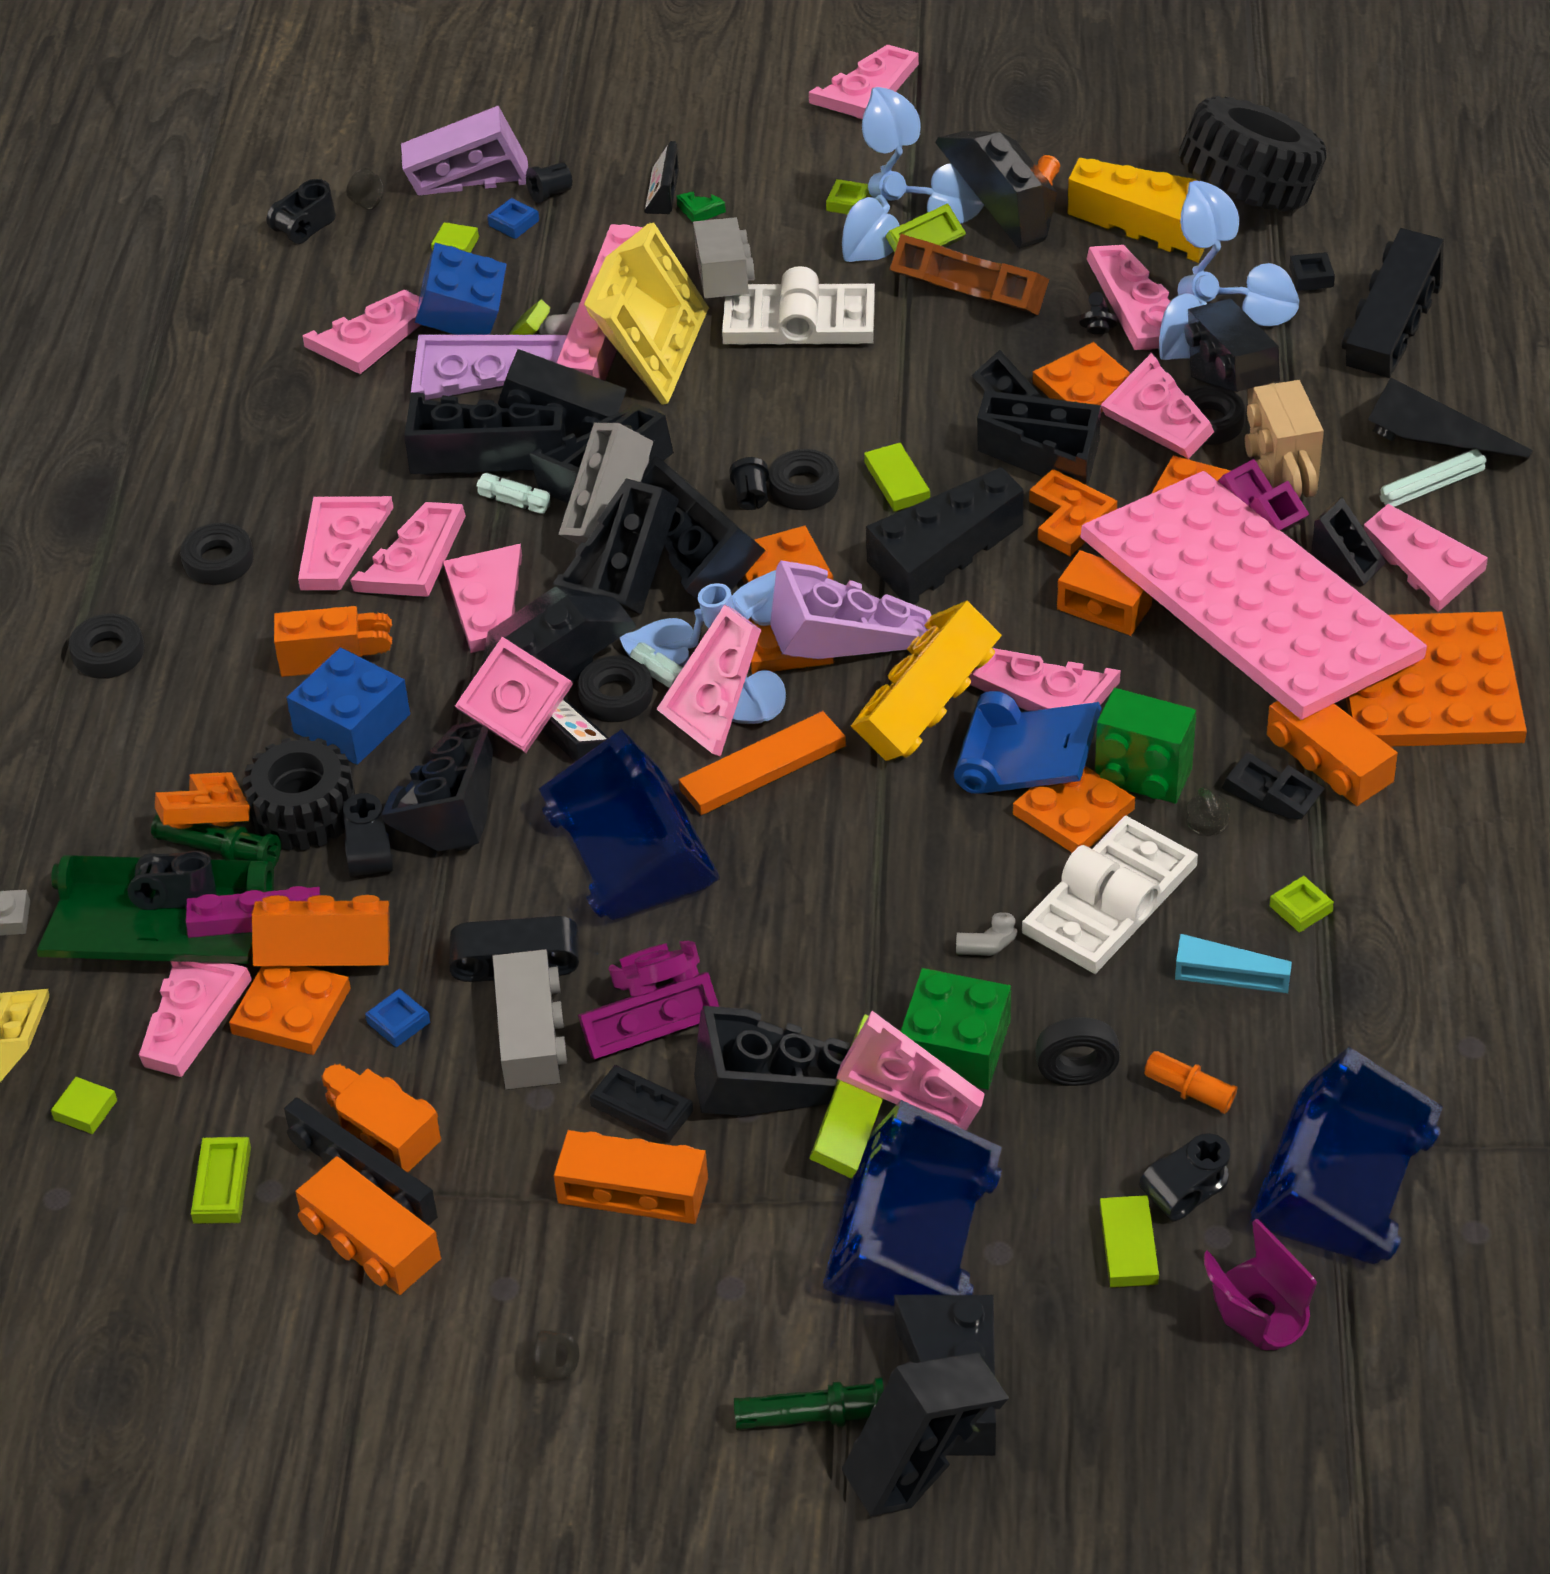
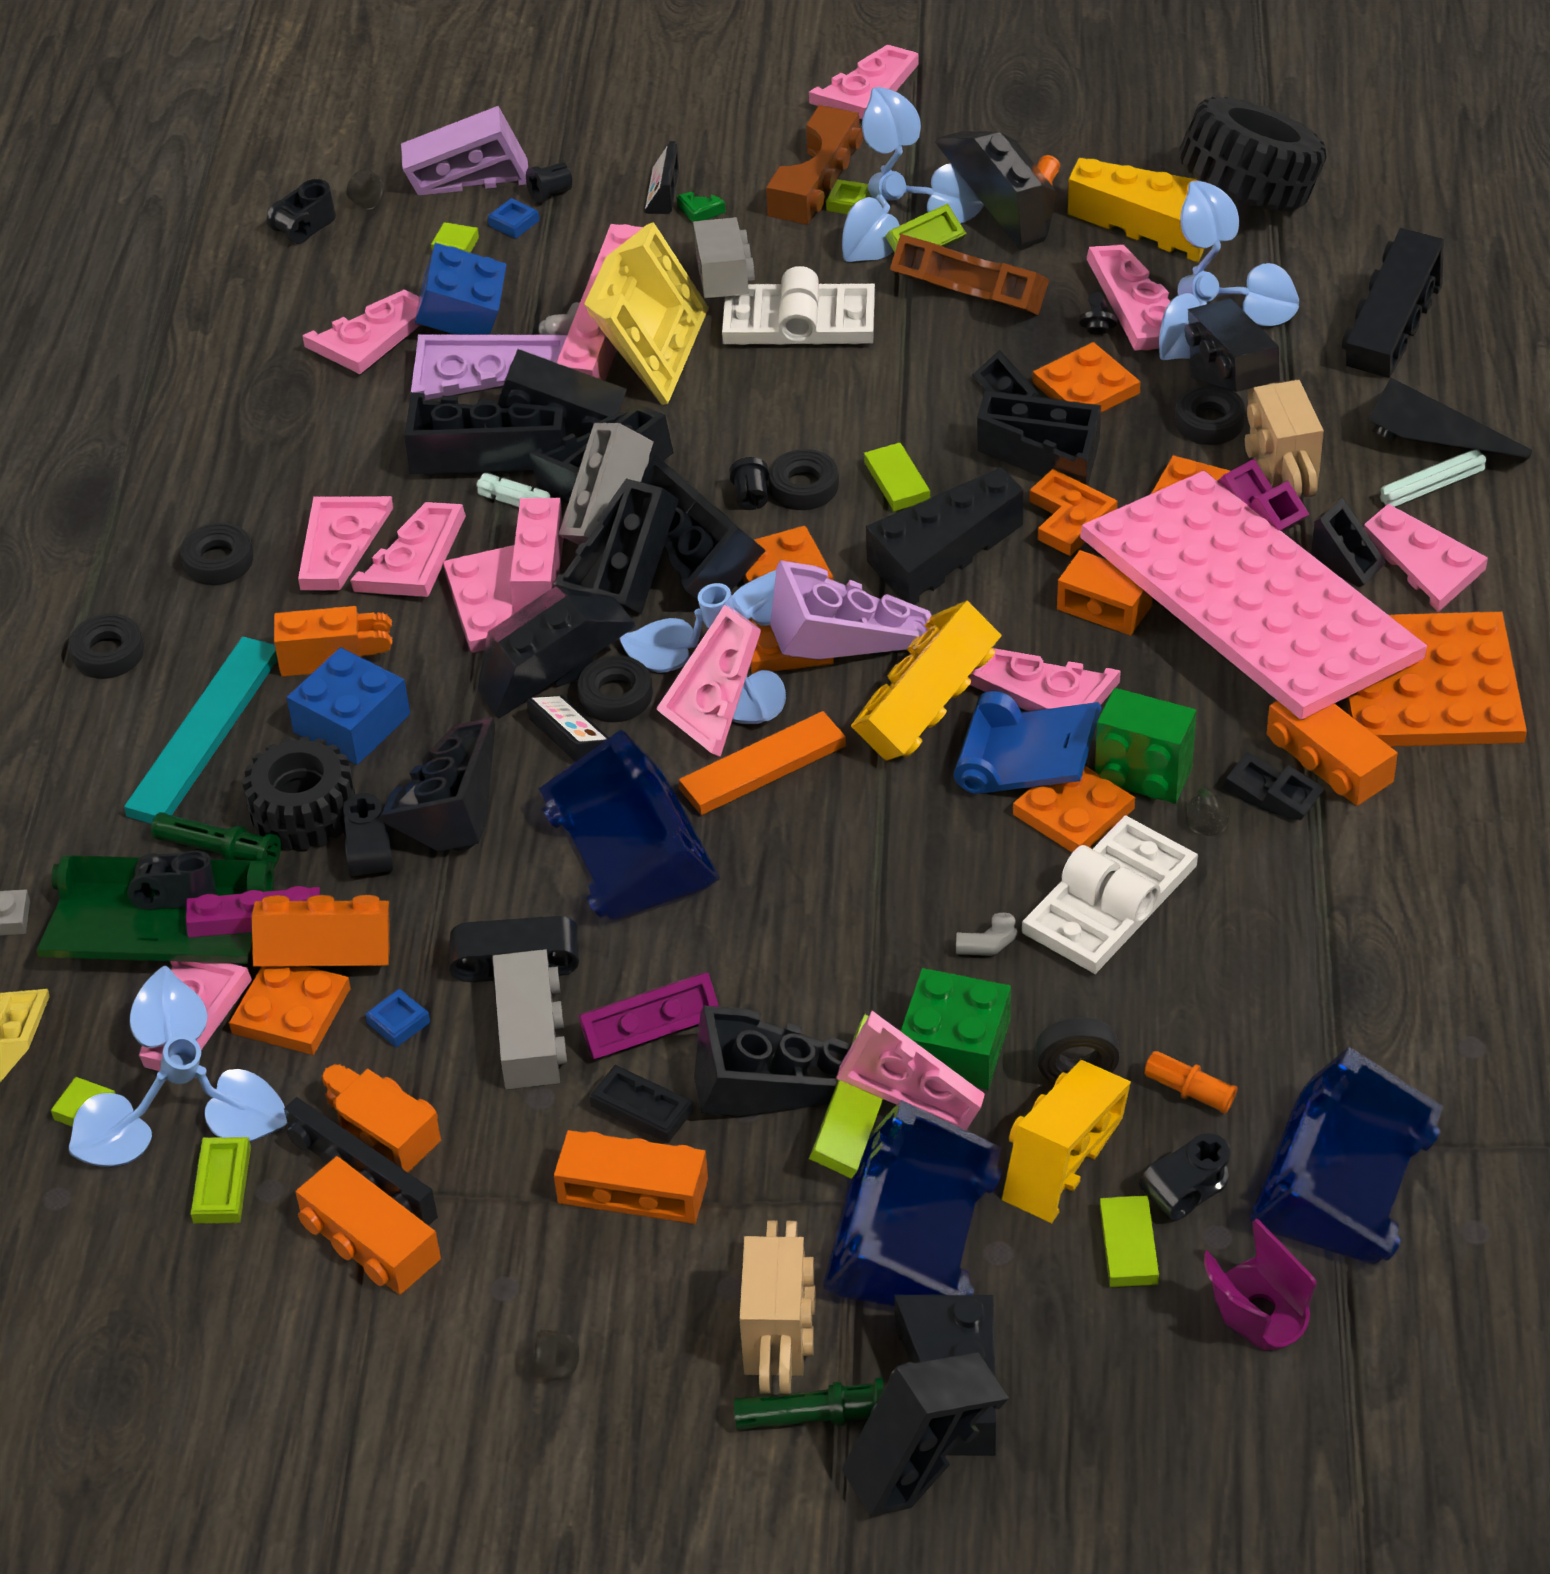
orange plate [155,772,250,829] -> none
bright pink tile [455,637,573,753] -> none
lime tile [509,299,551,335] -> none
magenta plate [608,941,700,996] -> none
light aqua axle [630,643,683,688] -> none
bright pink wing [1101,353,1214,459] -> none
medium azure piece [1175,934,1292,993] -> none
lime tile [1269,875,1334,933] -> none
black plate [1289,252,1335,291] -> none
none -> light blue plant [69,966,287,1167]
none -> teal tile [124,636,278,824]
none -> bright pink brick [510,498,564,614]
none -> tan brick [740,1221,816,1394]
none -> dark orange arch [766,105,863,225]
none -> yellow wedge [1002,1060,1131,1224]

